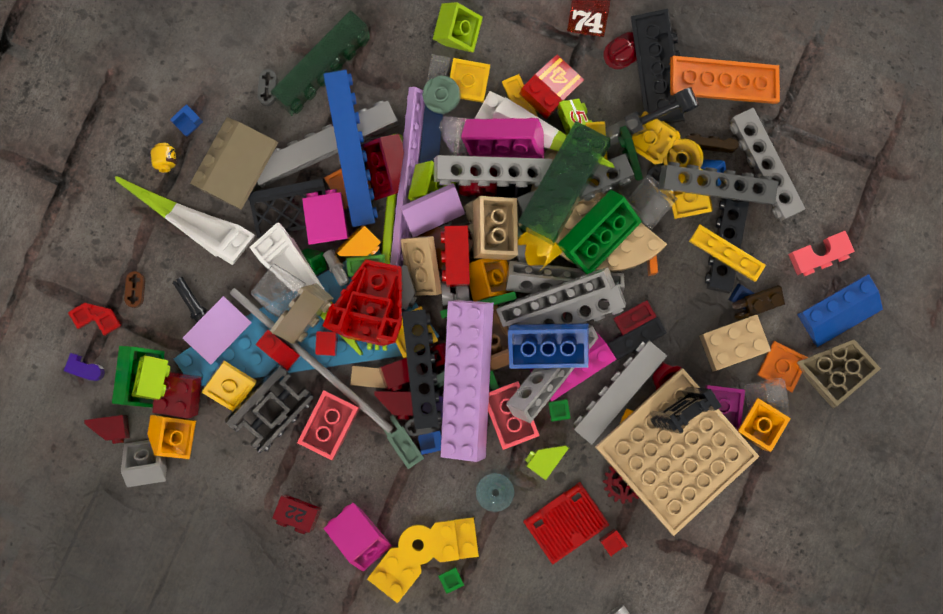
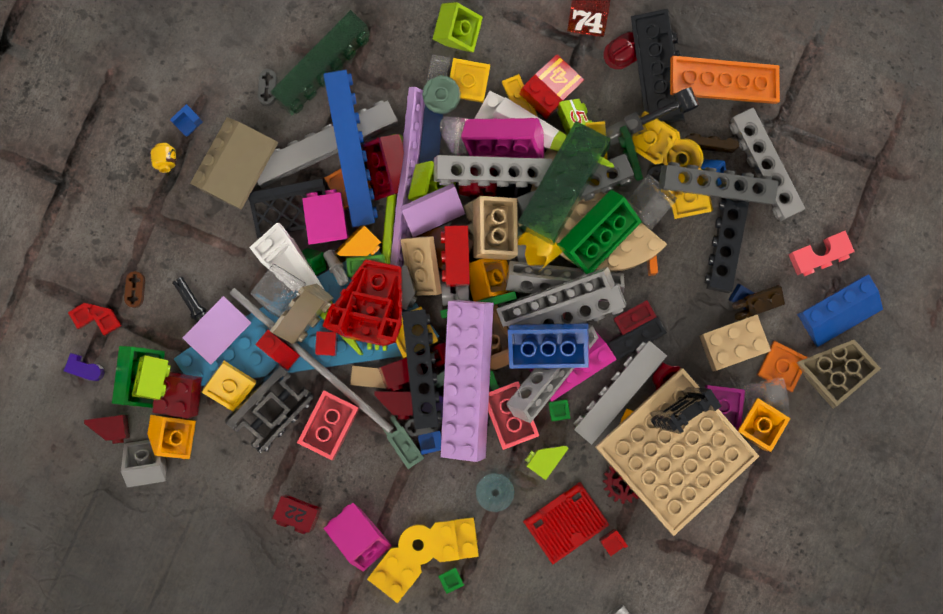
white plate [115,177,255,265] -> none
yellow tile [689,225,766,282] -> none

